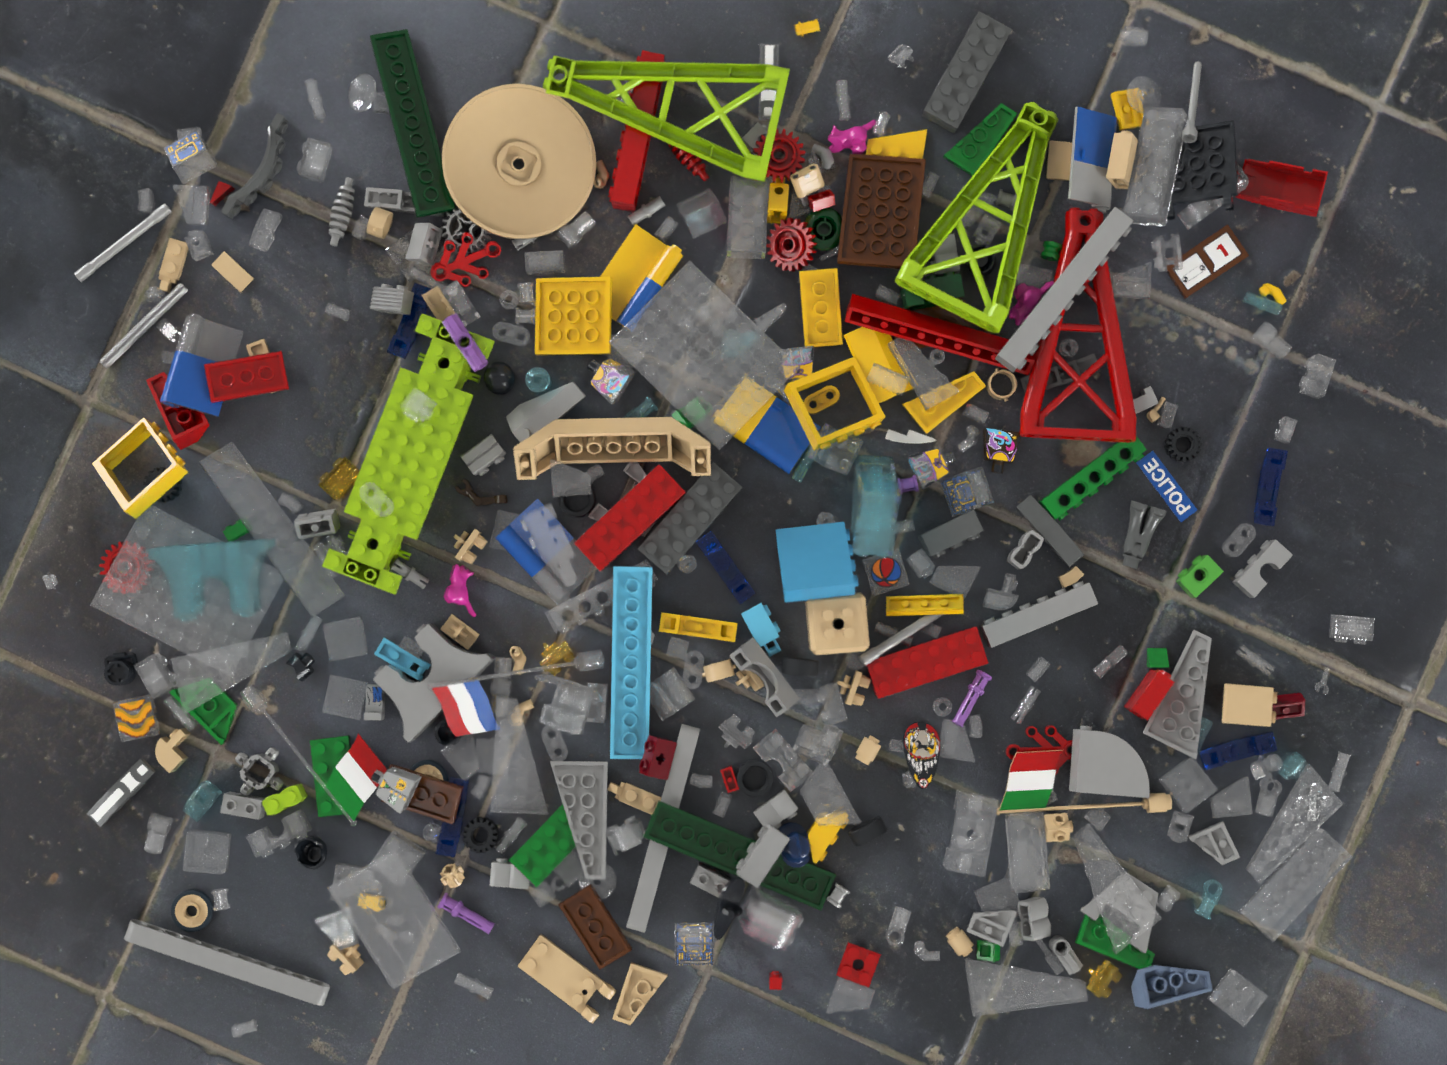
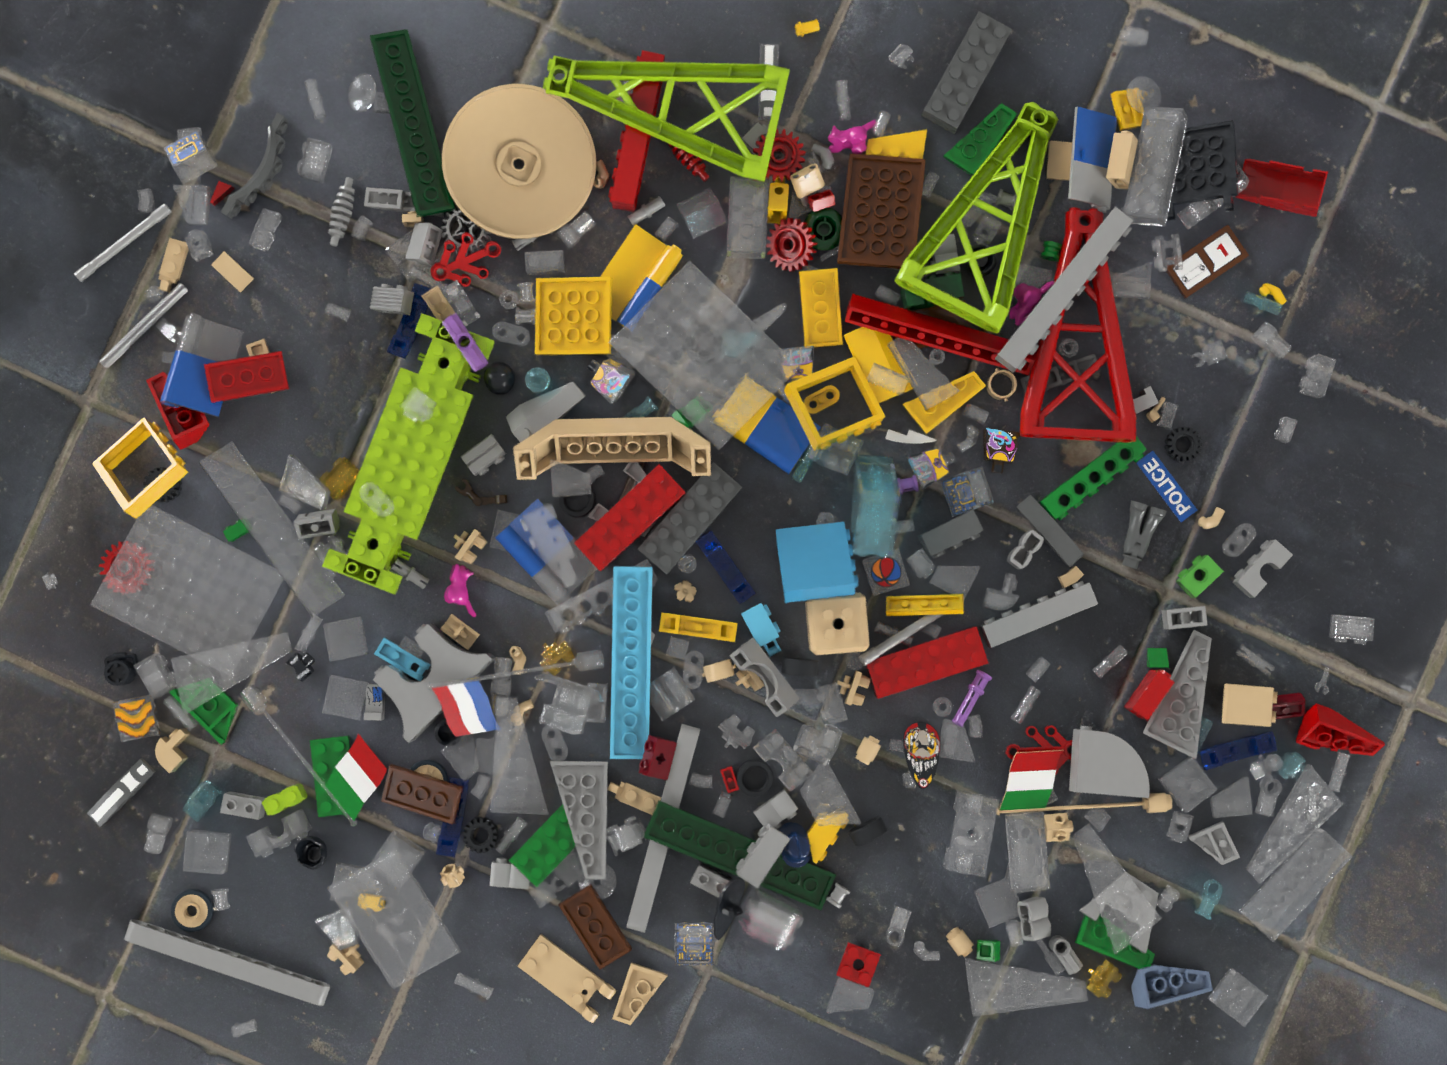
clear light blue piece [148,538,276,621] -> none
light grey piece [235,747,284,796] -> none
tan piece [367,207,393,239] -> none
light grey torso [371,767,422,813] -> none
medium lavender pin [437,893,495,934] -> none
red piece [769,971,782,990] -> none
light grey wing [966,910,1017,947] -> none
light grey piece [1181,61,1202,143] -> none
clear blue slope [1254,448,1288,526] -> none
none -> clear wing [278,454,331,510]
none -> tan plate [402,211,424,227]
none -> tan plant [674,580,697,603]
none -> light grey brick [1161,606,1207,629]
none -> clear plate [1190,340,1228,368]
none -> tan arm [1198,507,1225,529]
none -> red wedge [1296,703,1385,756]

